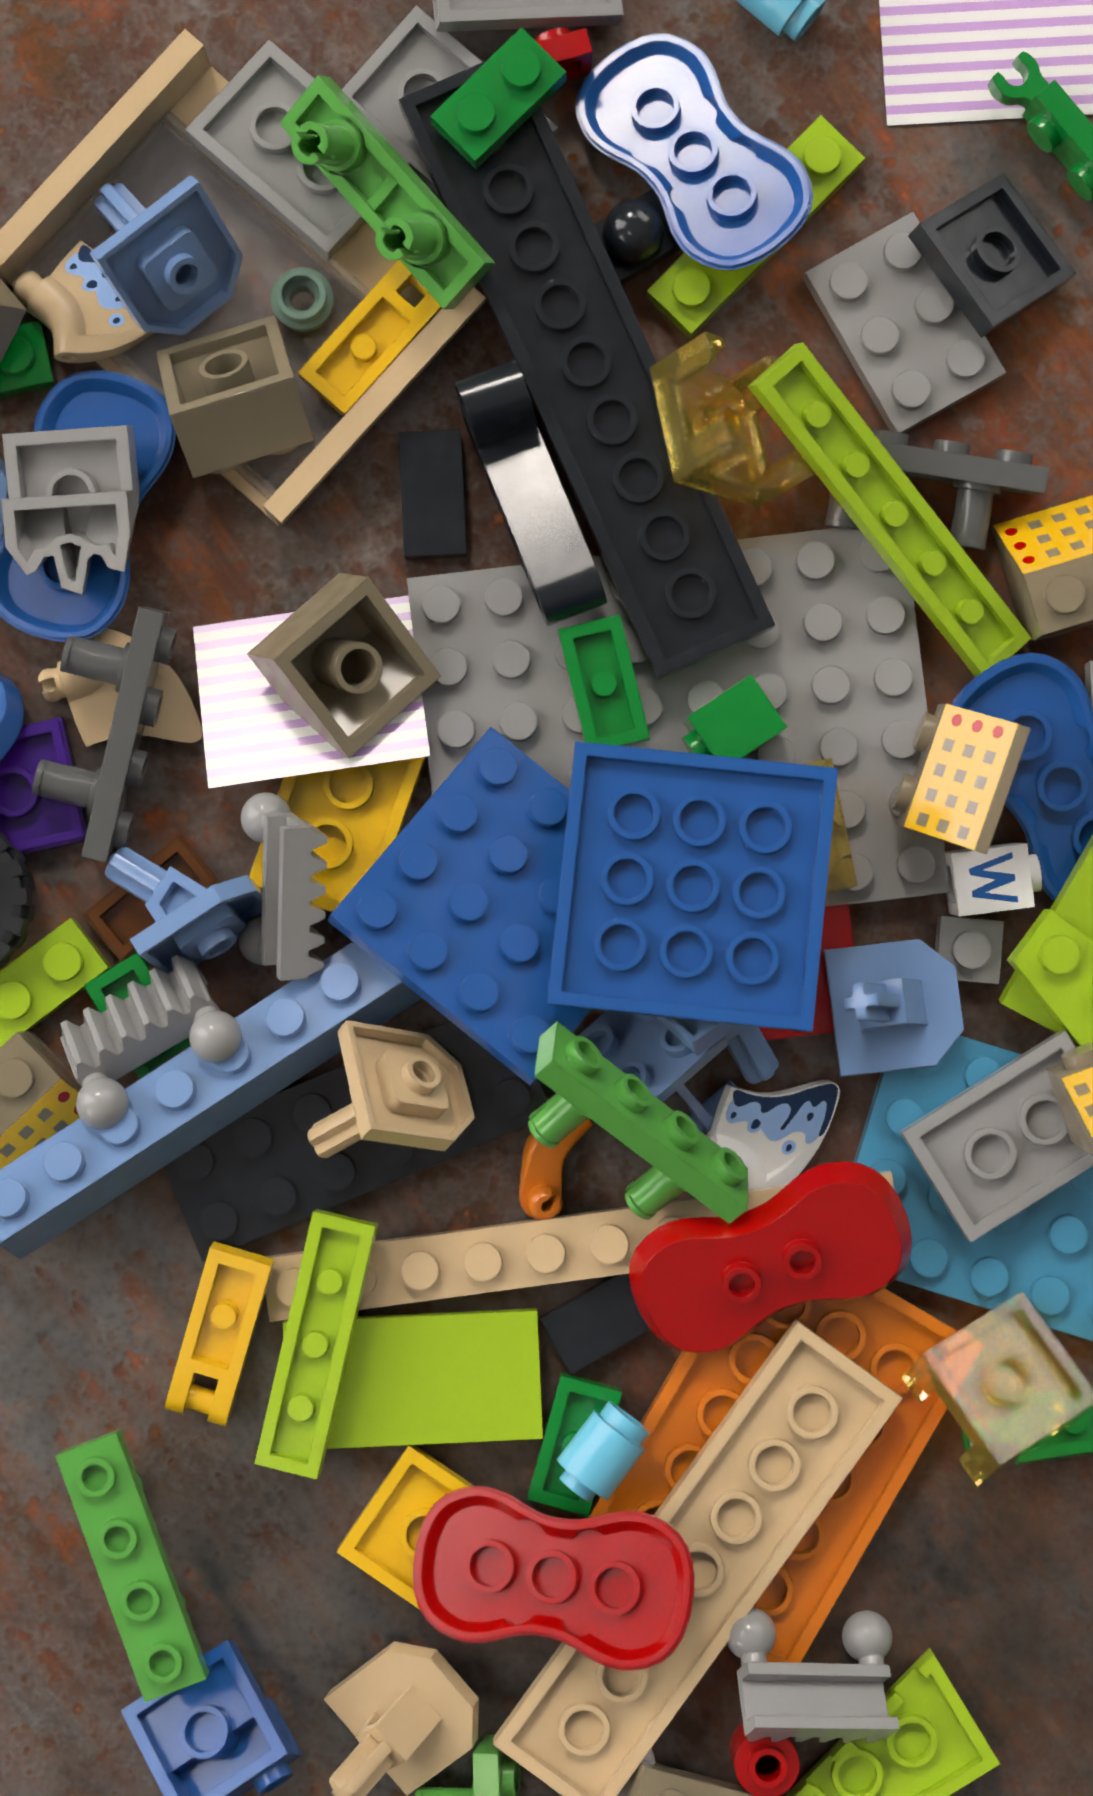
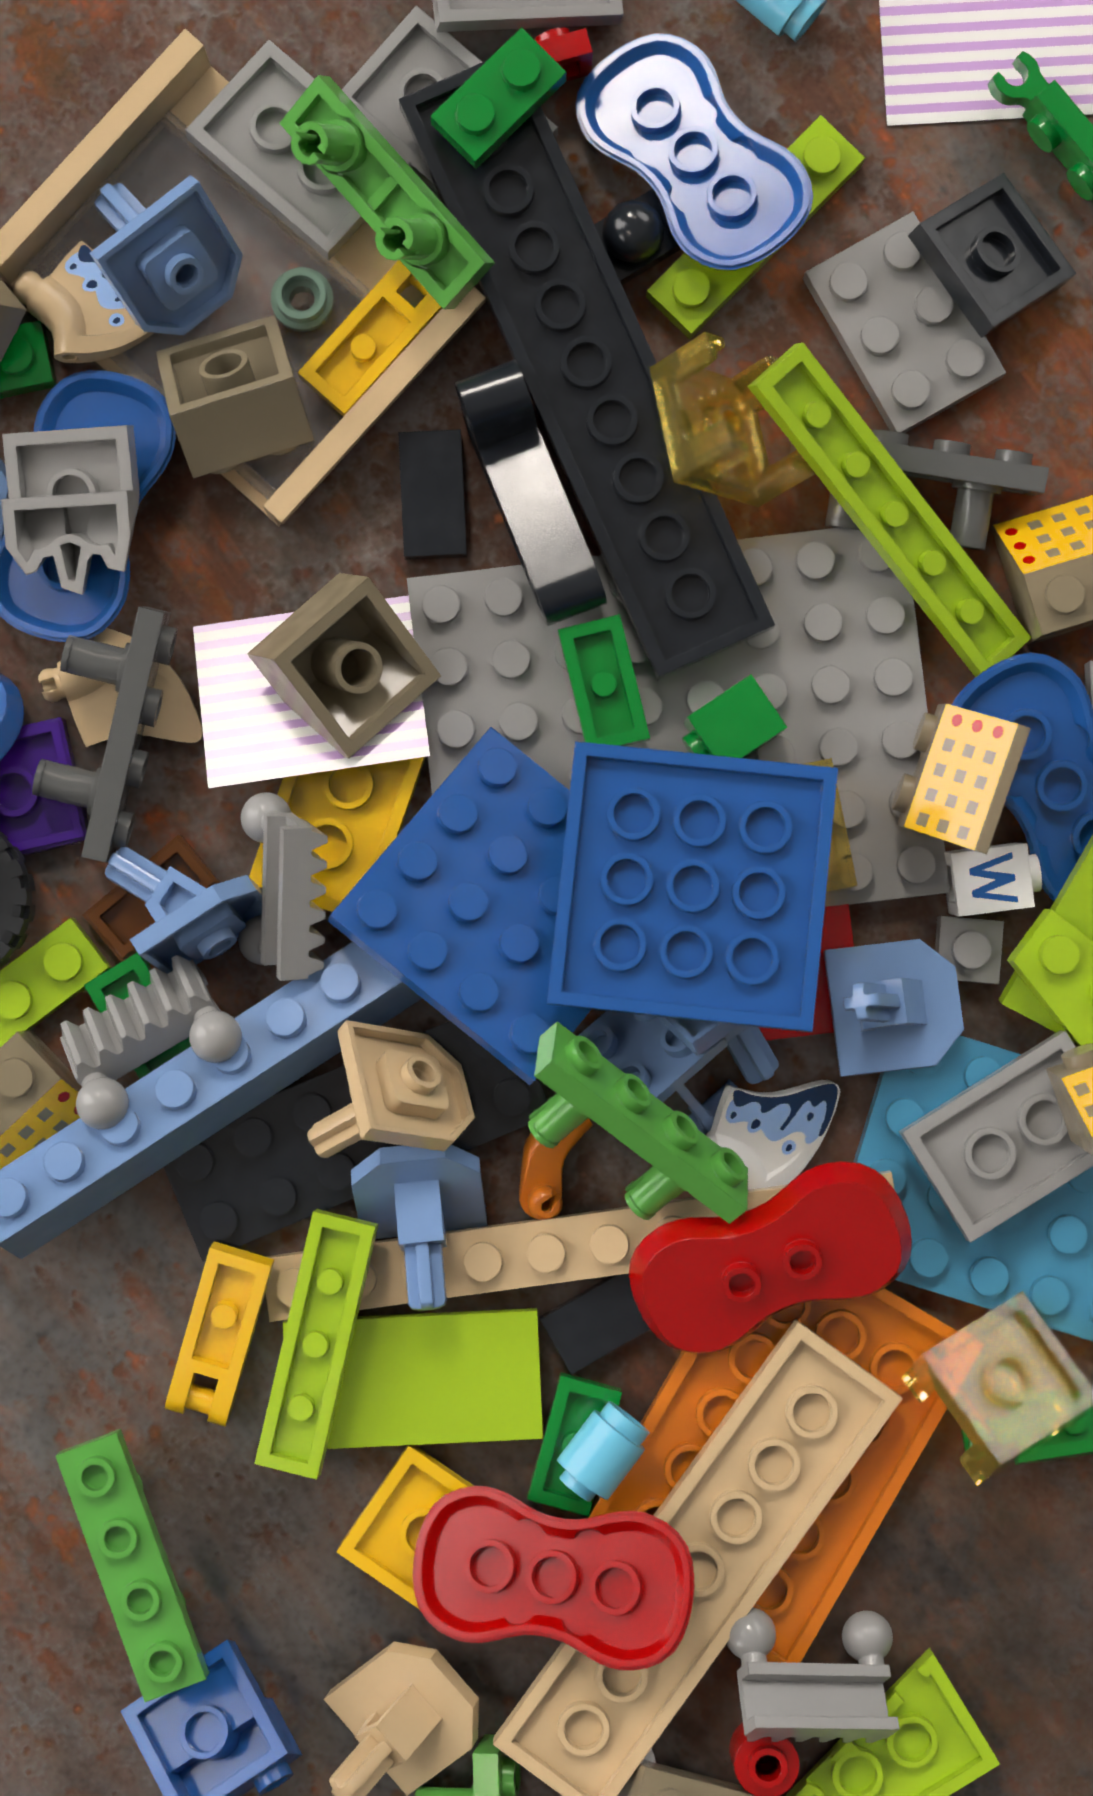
none -> medium blue piece [351,1145,488,1311]

